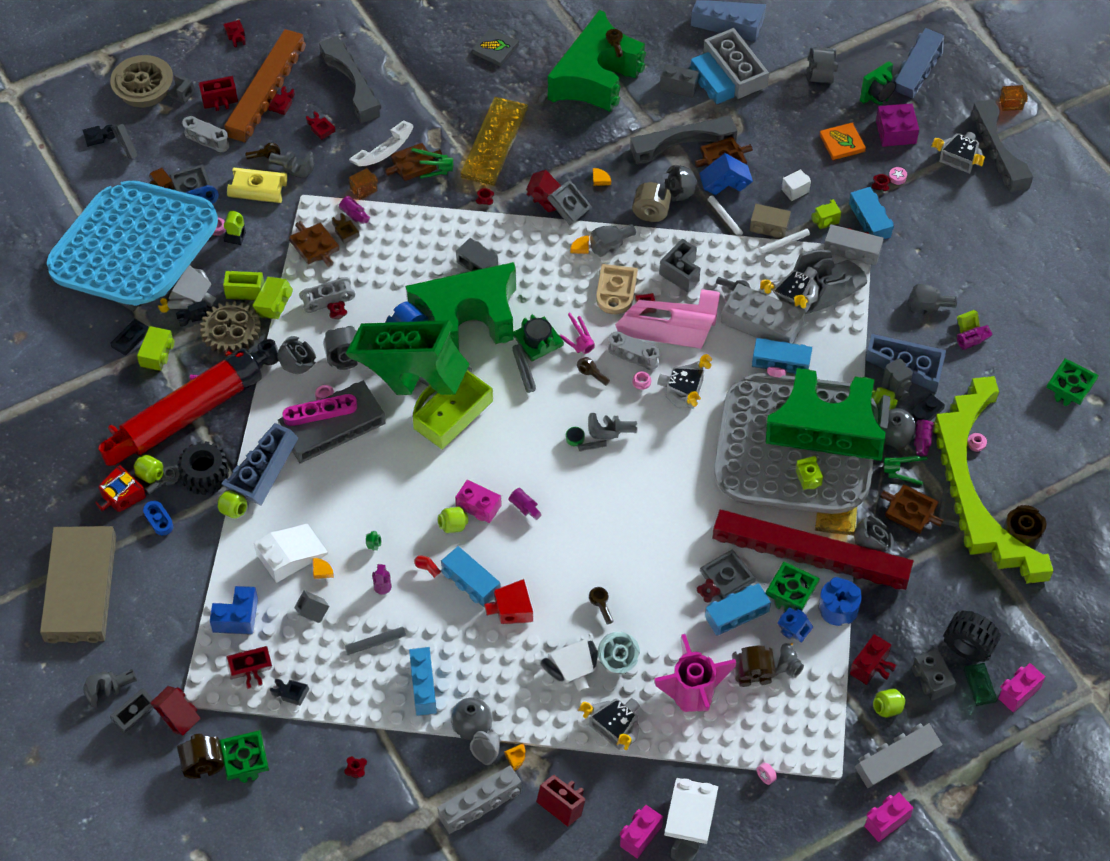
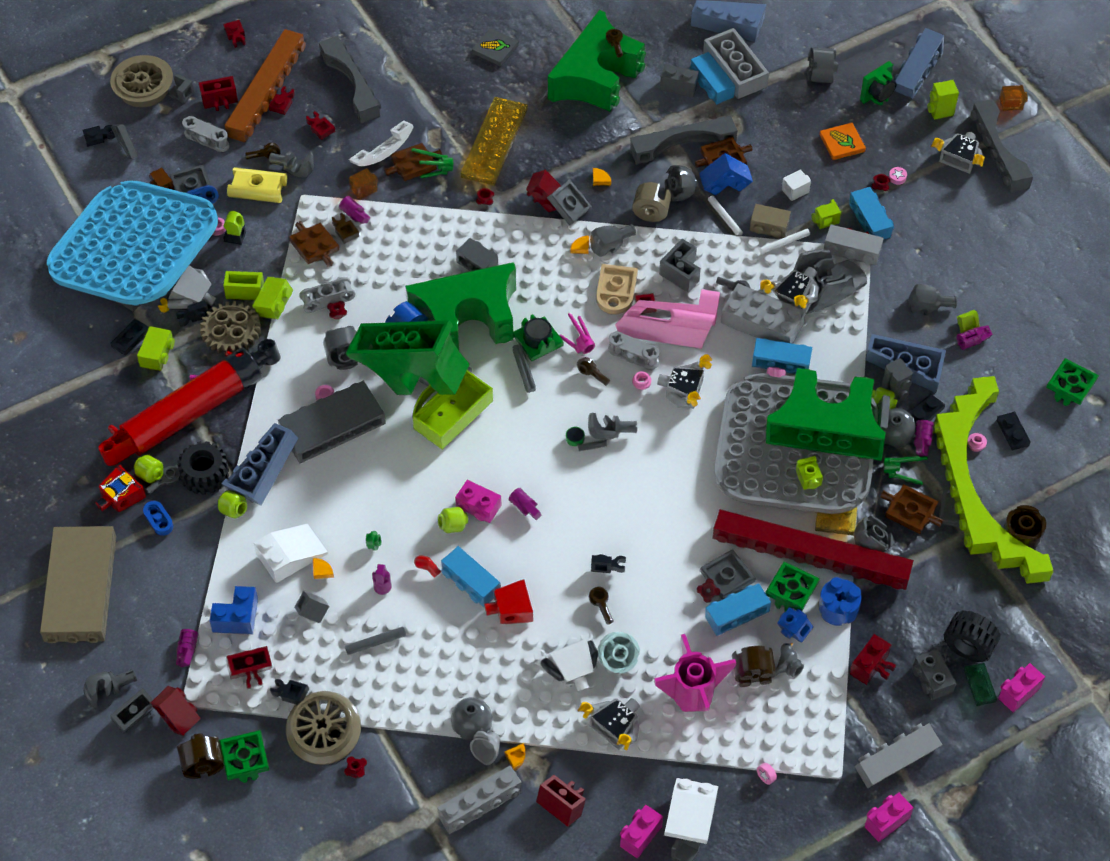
dark grey cylinder [278,336,316,374] -> none
dark pink beam [283,394,357,426] -> none
dark azure brick [409,647,437,716] -> none
lime head [873,689,905,718] -> none
magenta brick [876,103,919,147] -> none
none -> magenta hinge [176,629,199,668]
none -> dark tan piece [286,691,361,765]
none -> black plate [591,554,626,573]
none -> lime brick [927,80,959,120]
none -> black plate [996,411,1031,451]

